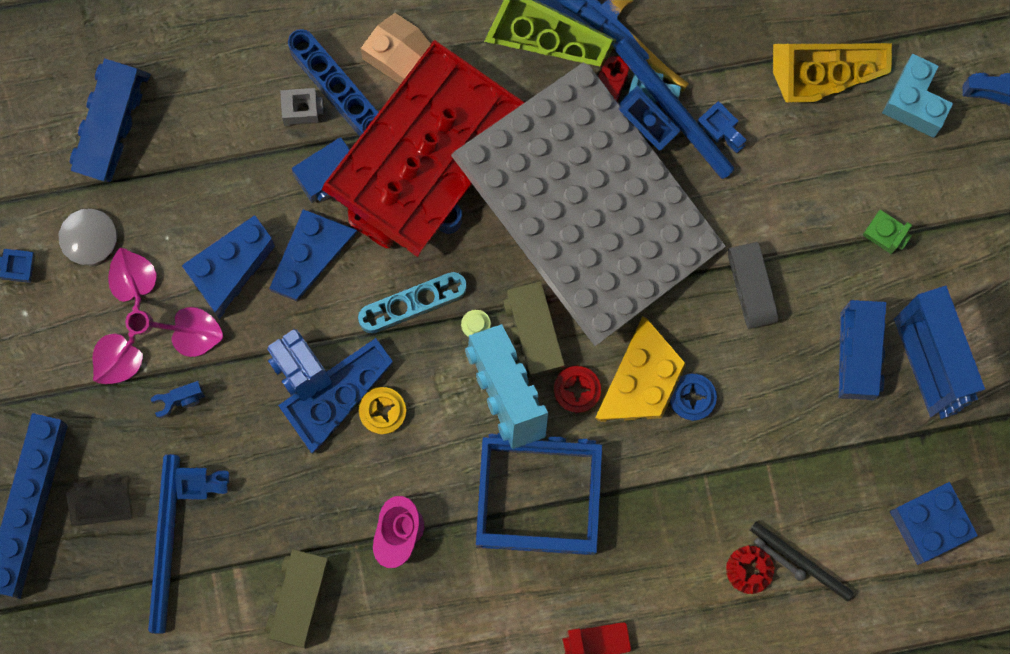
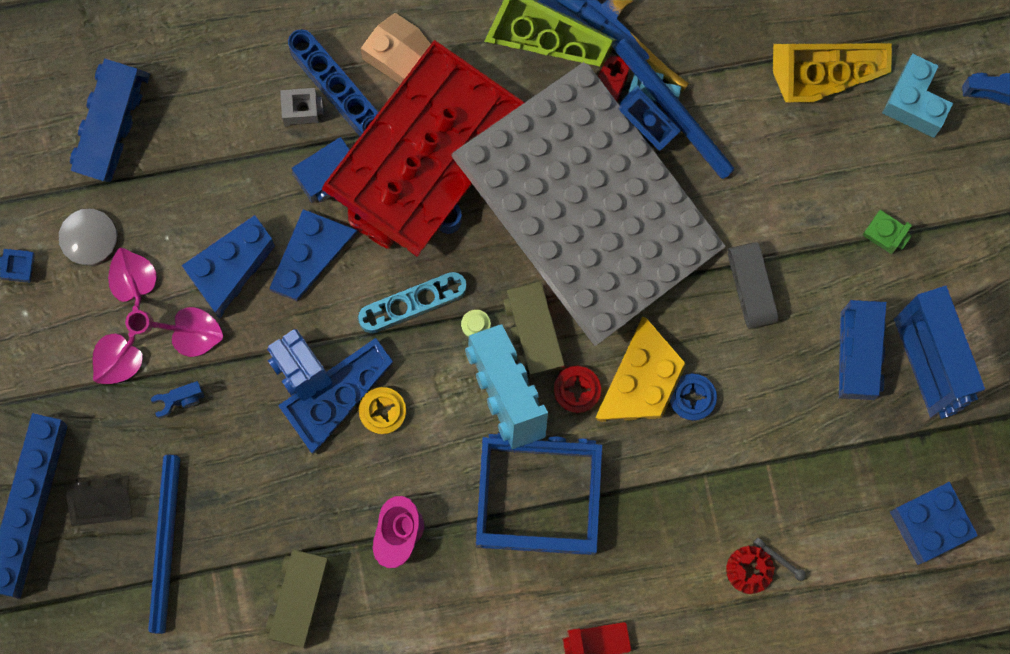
blue plate [175,468,229,499] -> none
blue plate [697,101,747,153] -> none
pearl dark grey bar [749,521,854,602] -> none

